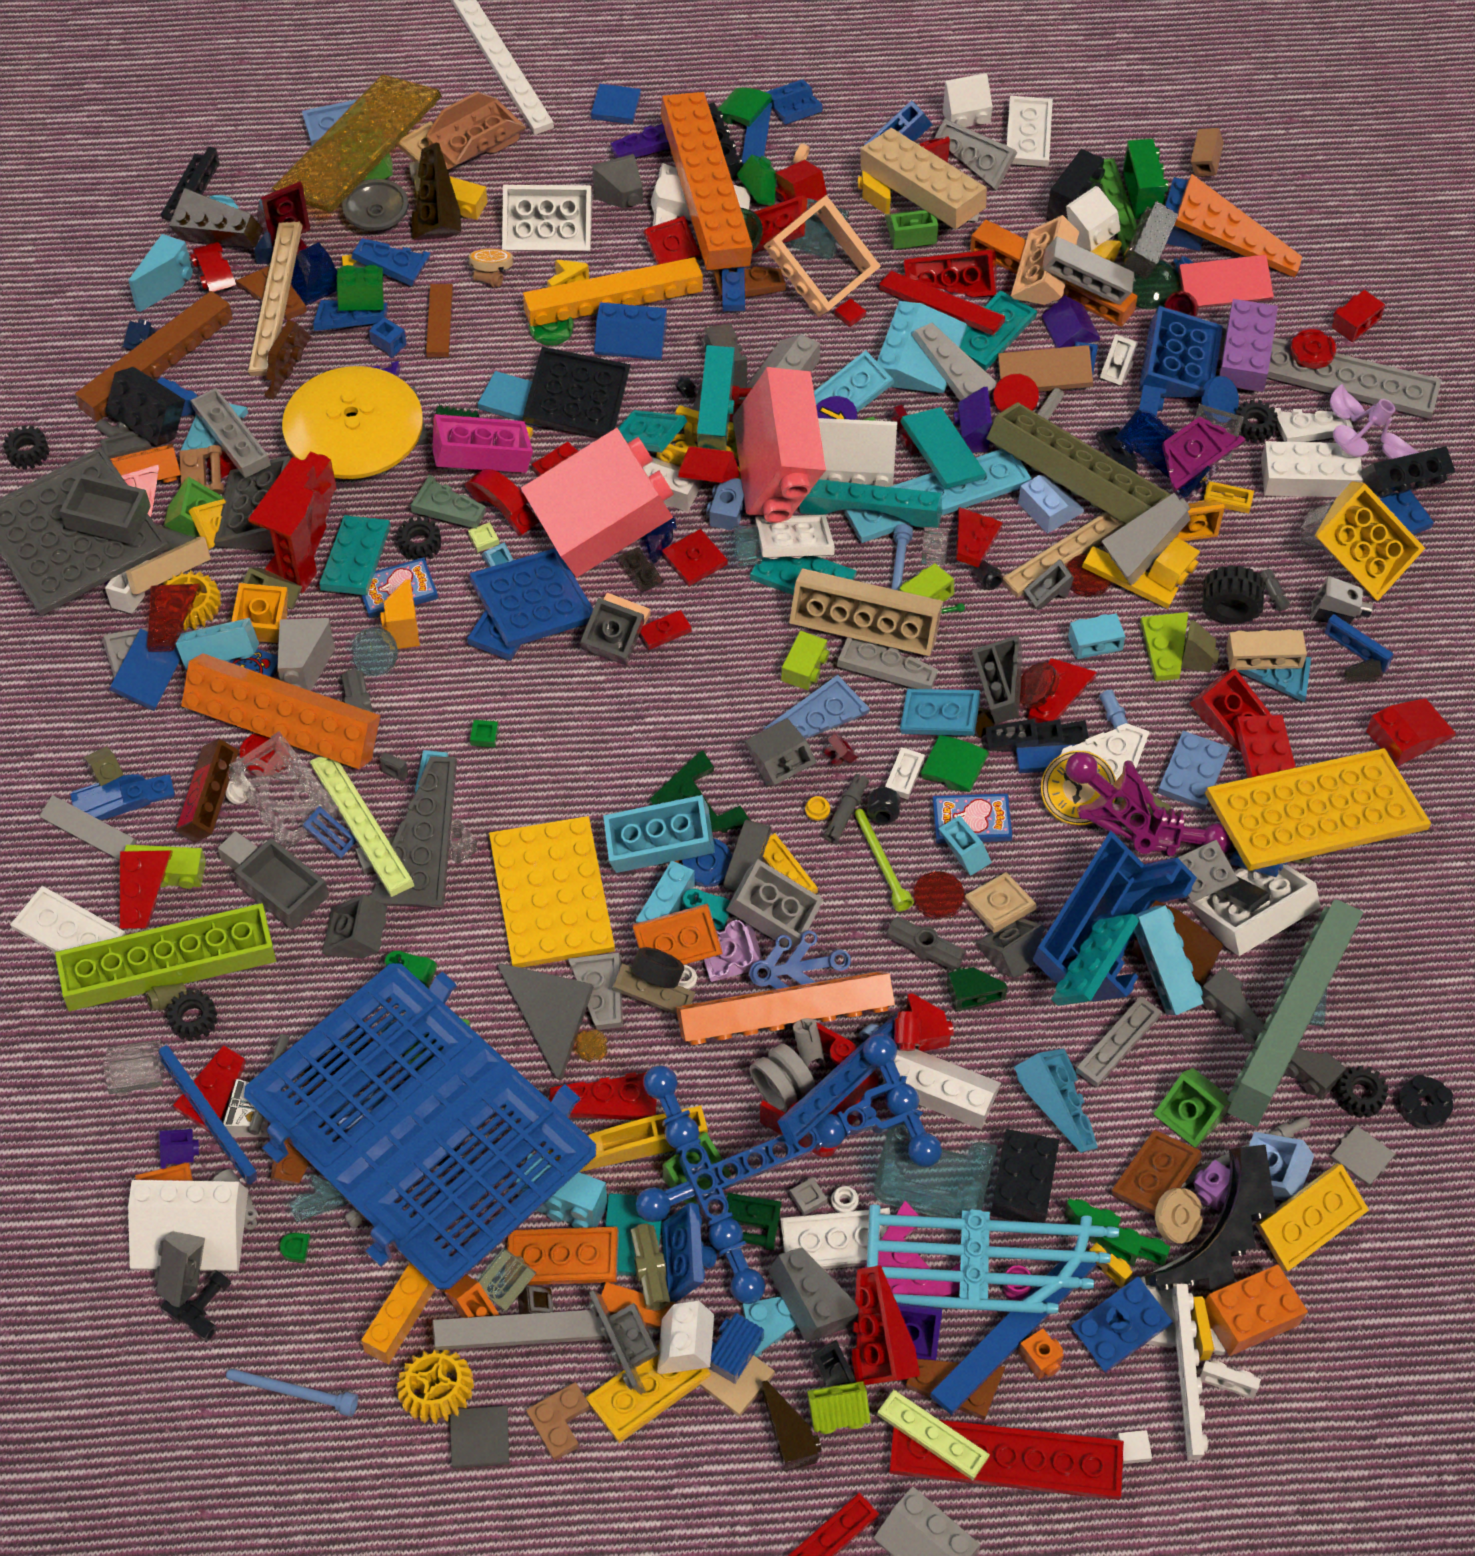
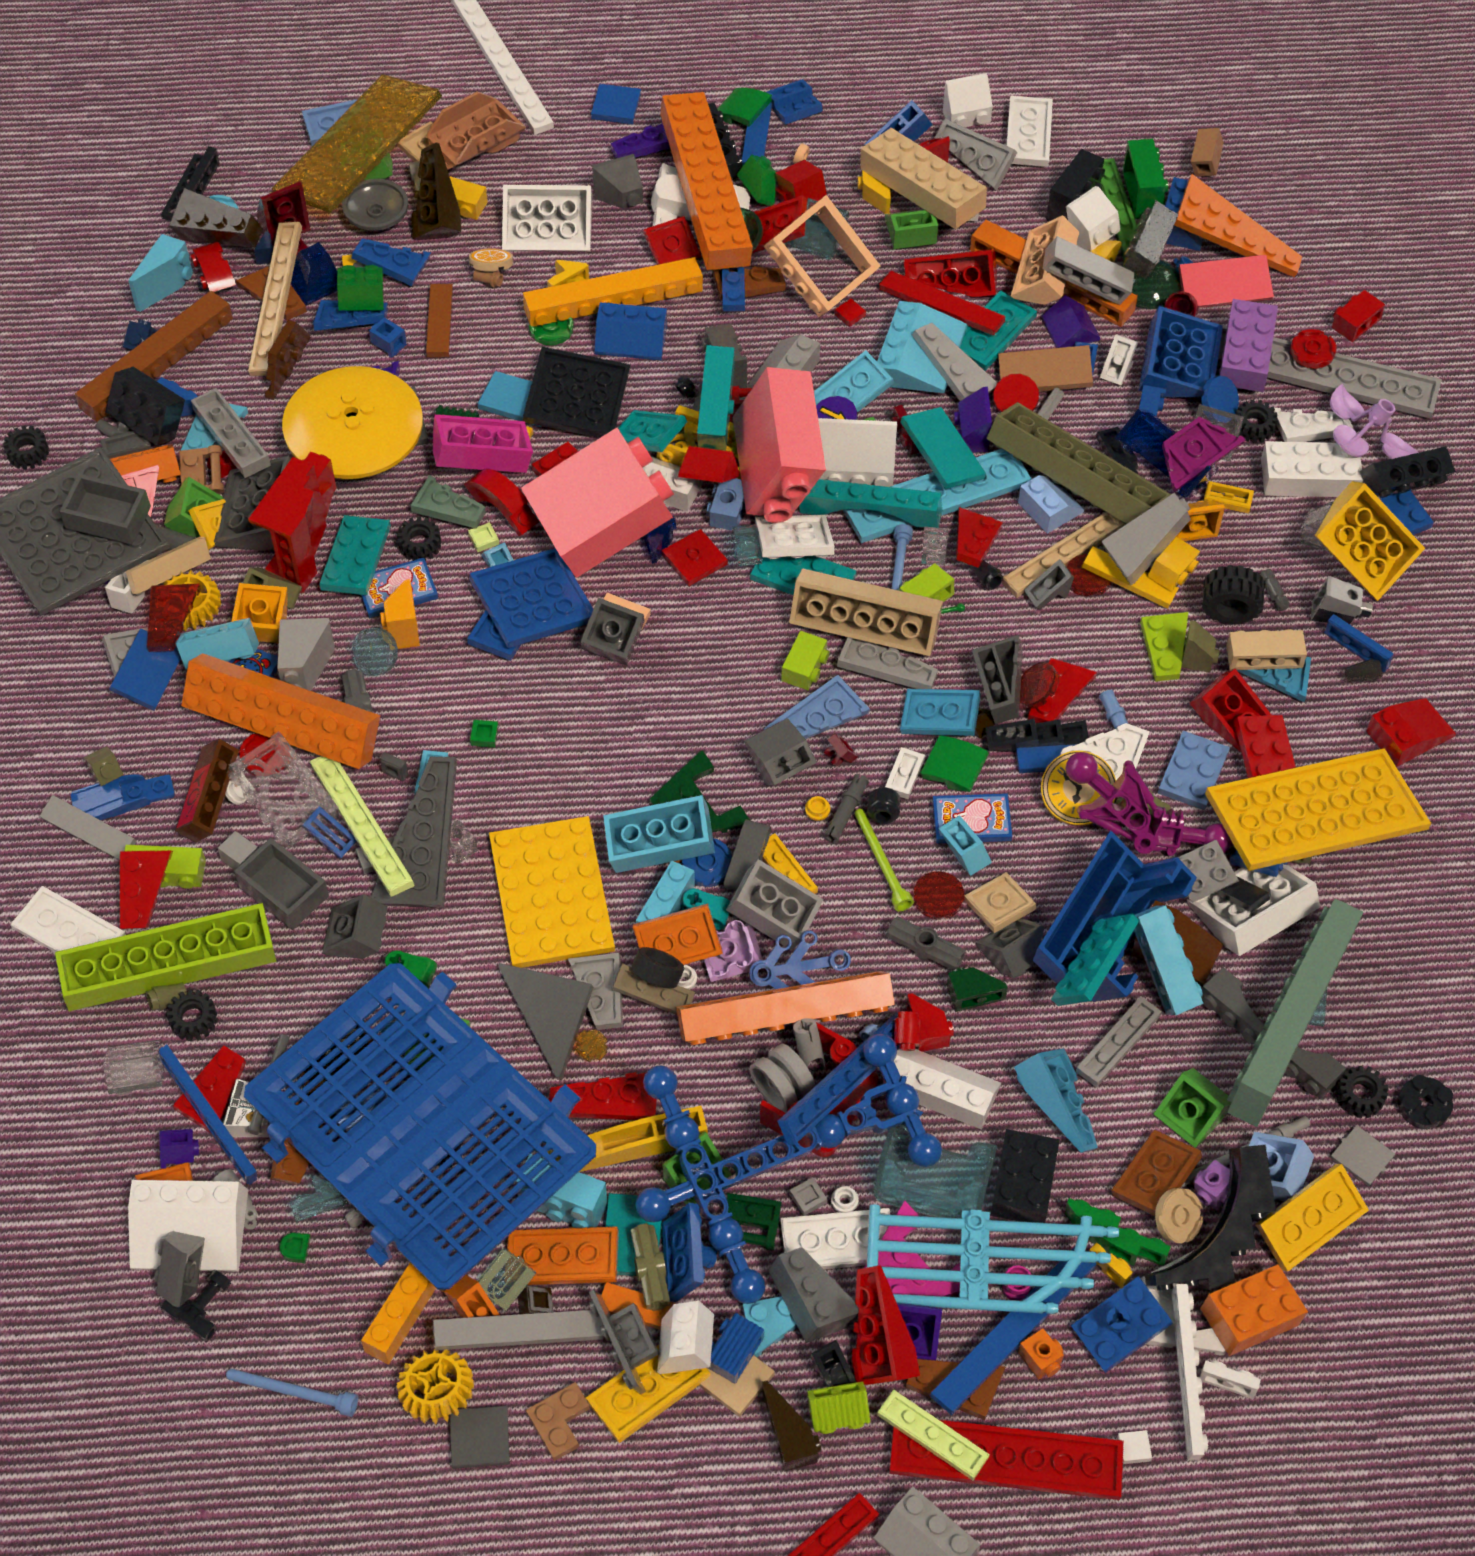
clear smoke slope [618,547,664,593] -> none
red plate [640,610,692,650] -> none
medium azure brick [1068,613,1126,660] -> none
yellow tile [1190,1296,1214,1361] -> none

